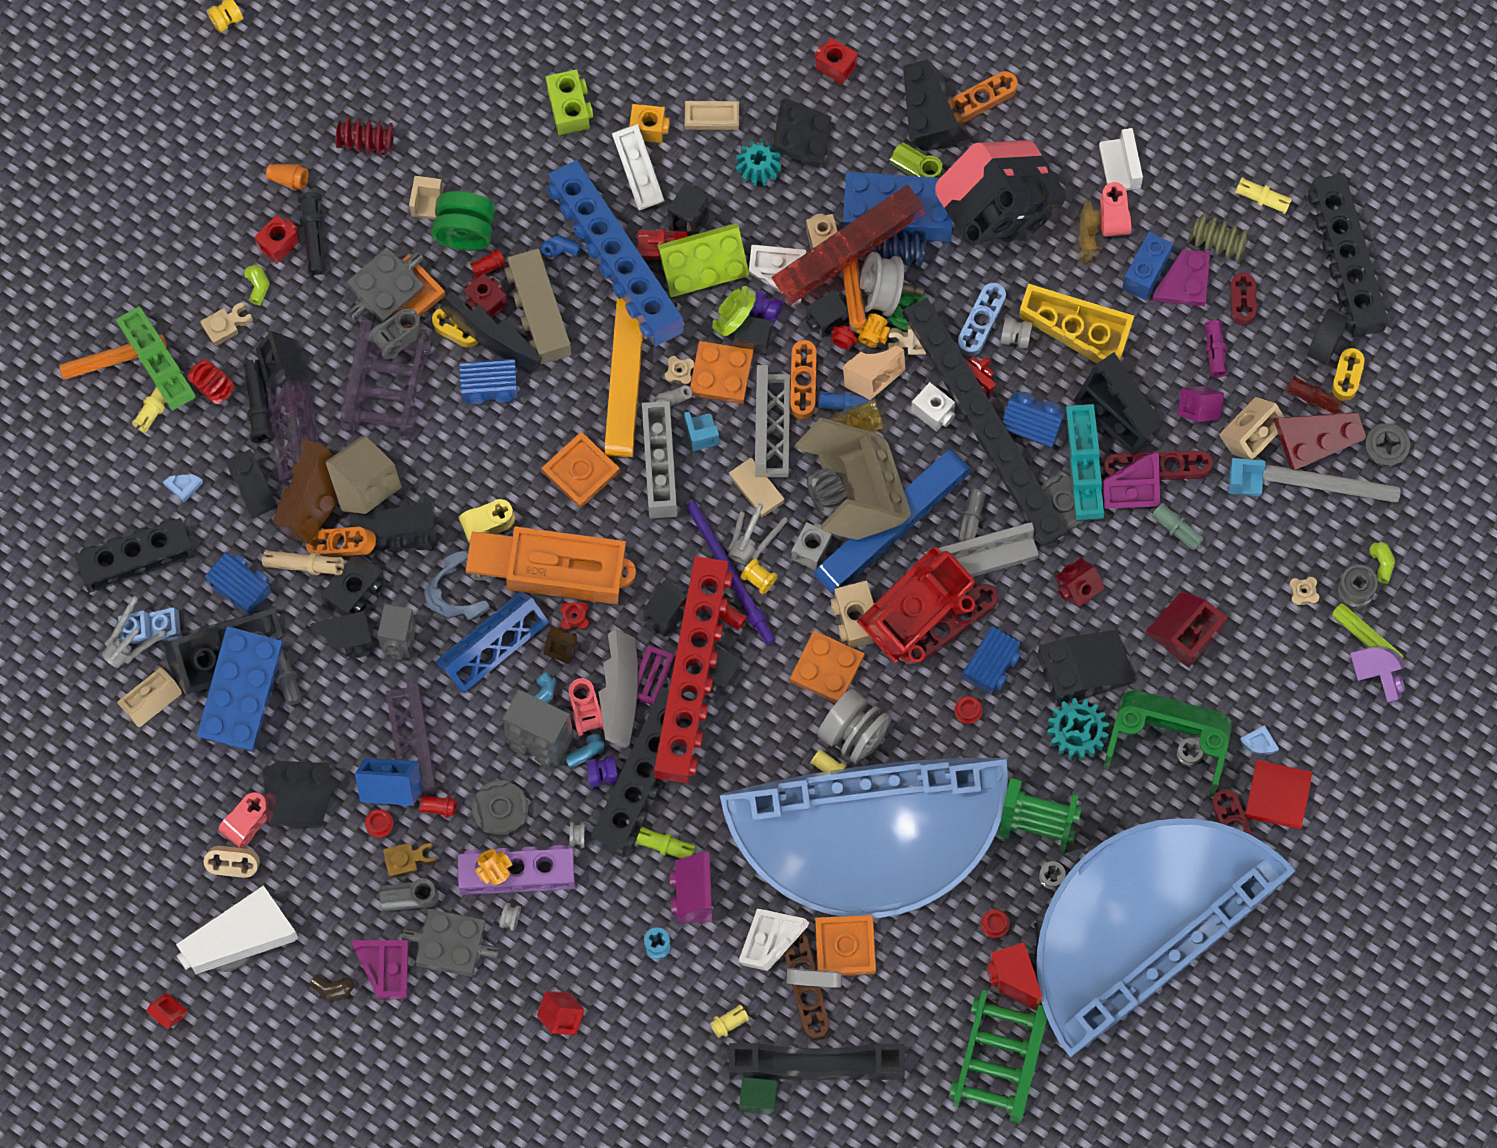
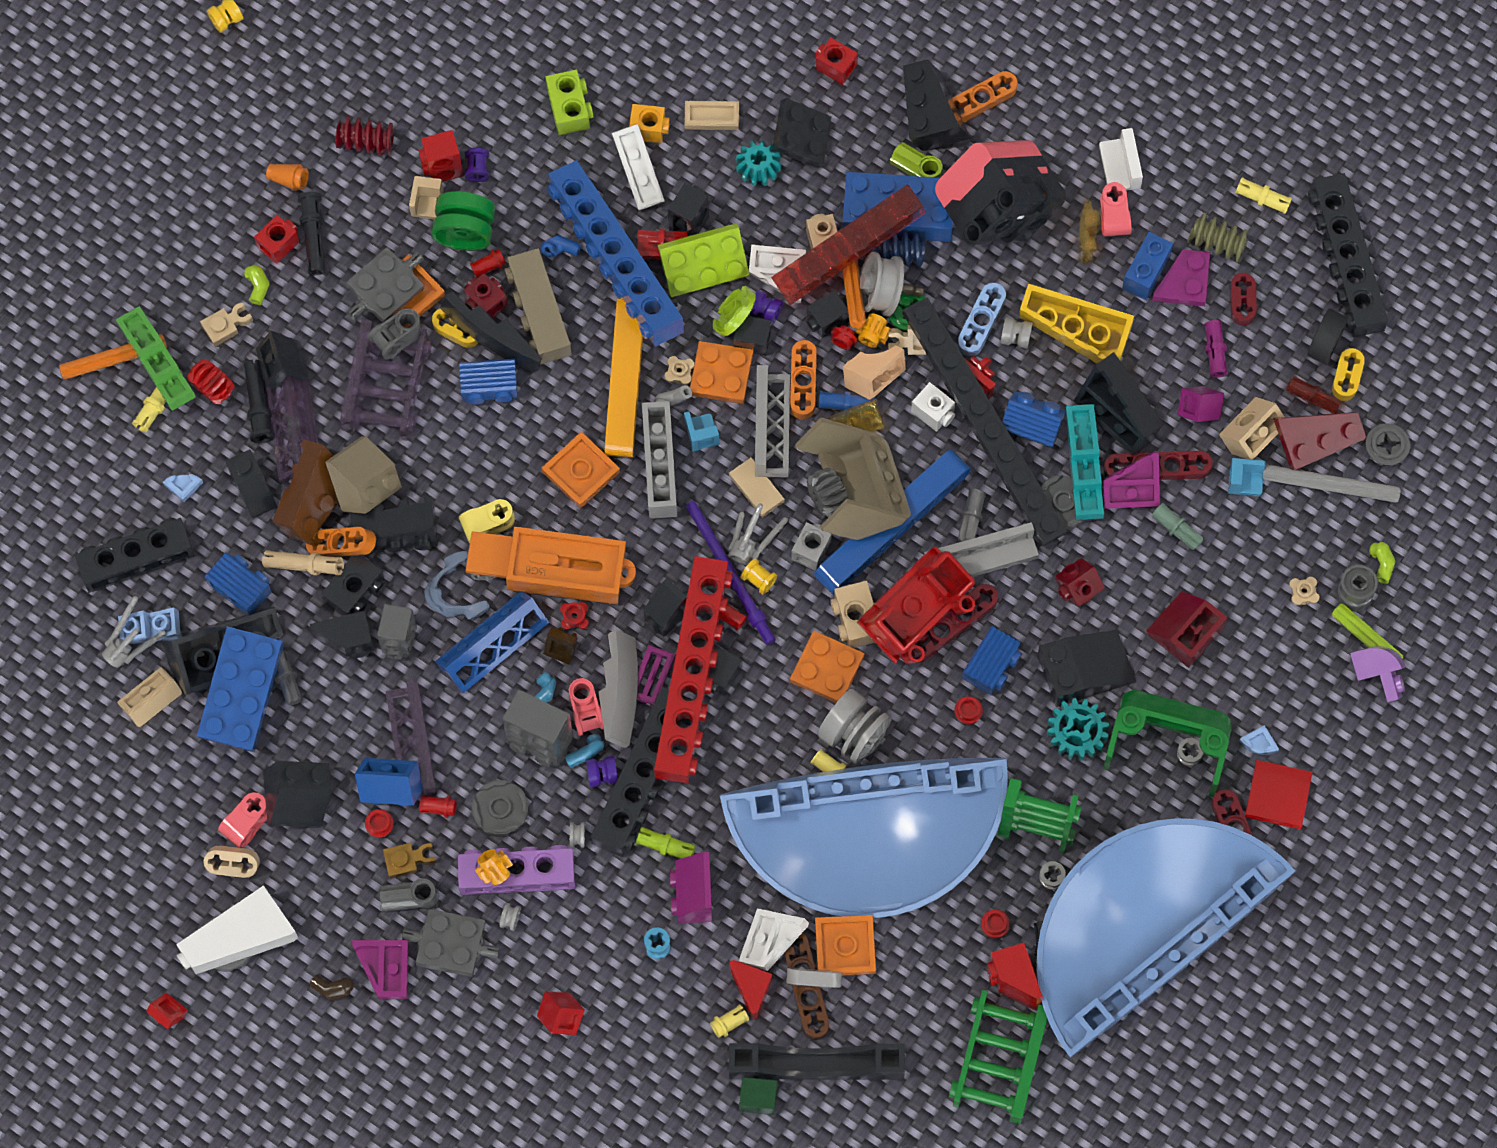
none -> red brick [418,130,464,182]
none -> dark purple bush [465,147,489,182]
none -> red slope [729,960,772,1020]

